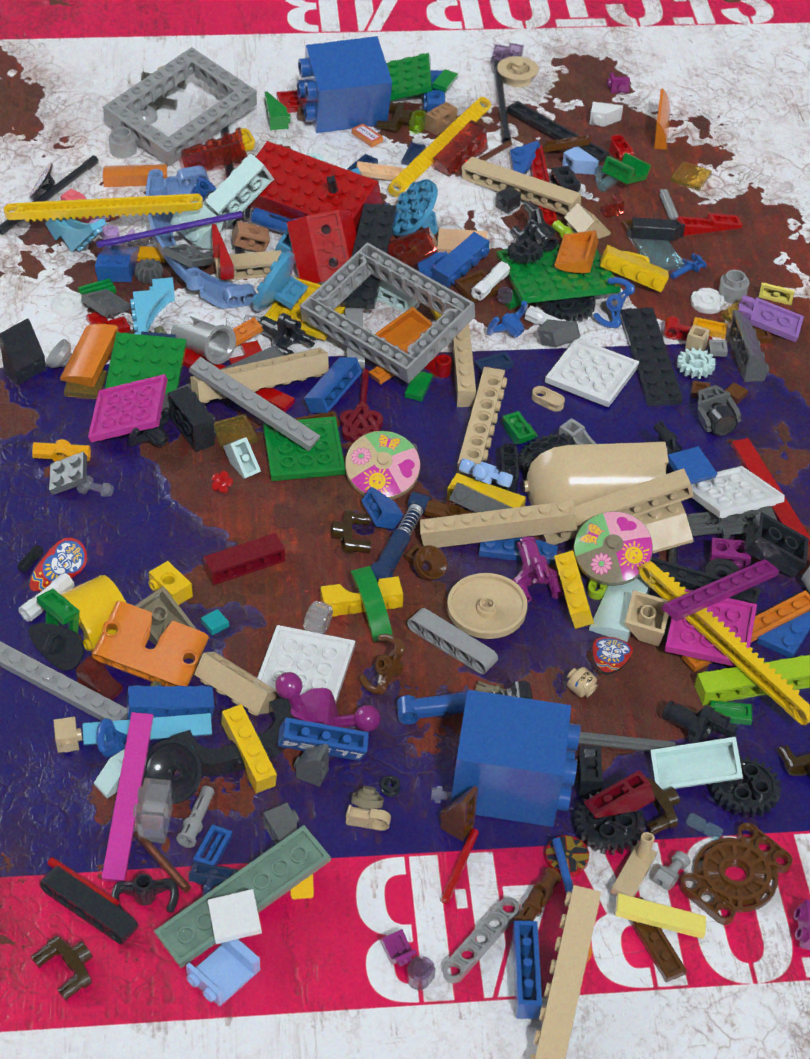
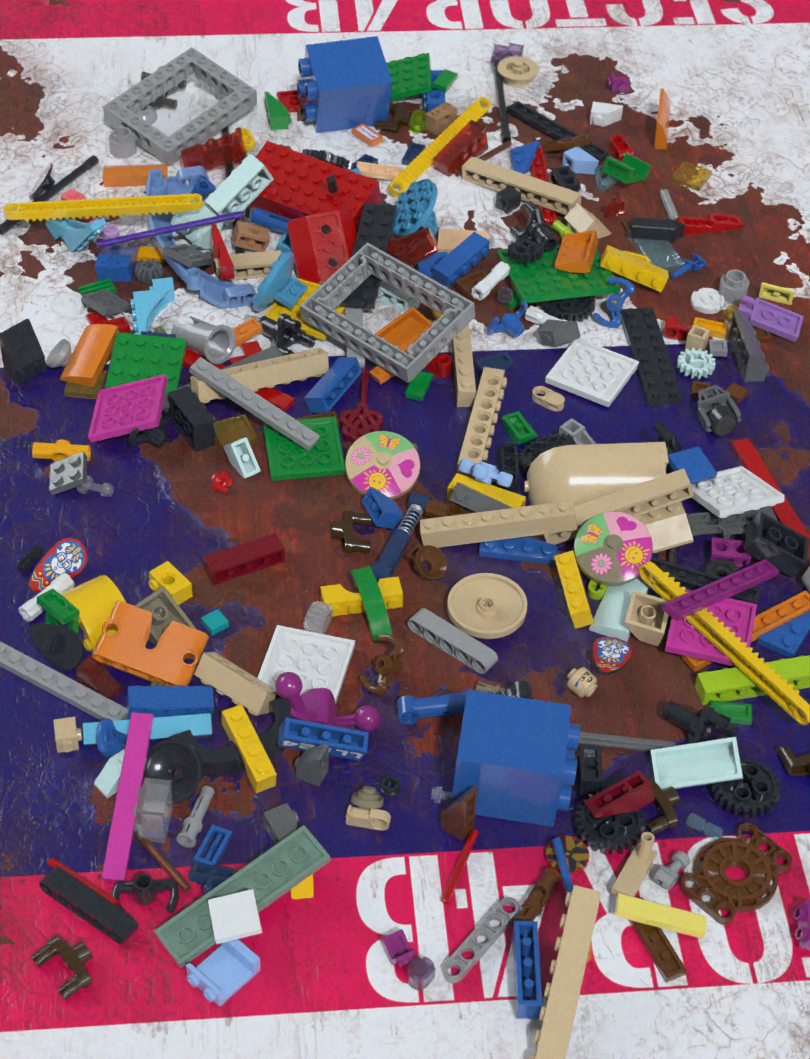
magenta wheel [512,536,564,603] -> none
none -> black gear [302,149,353,171]

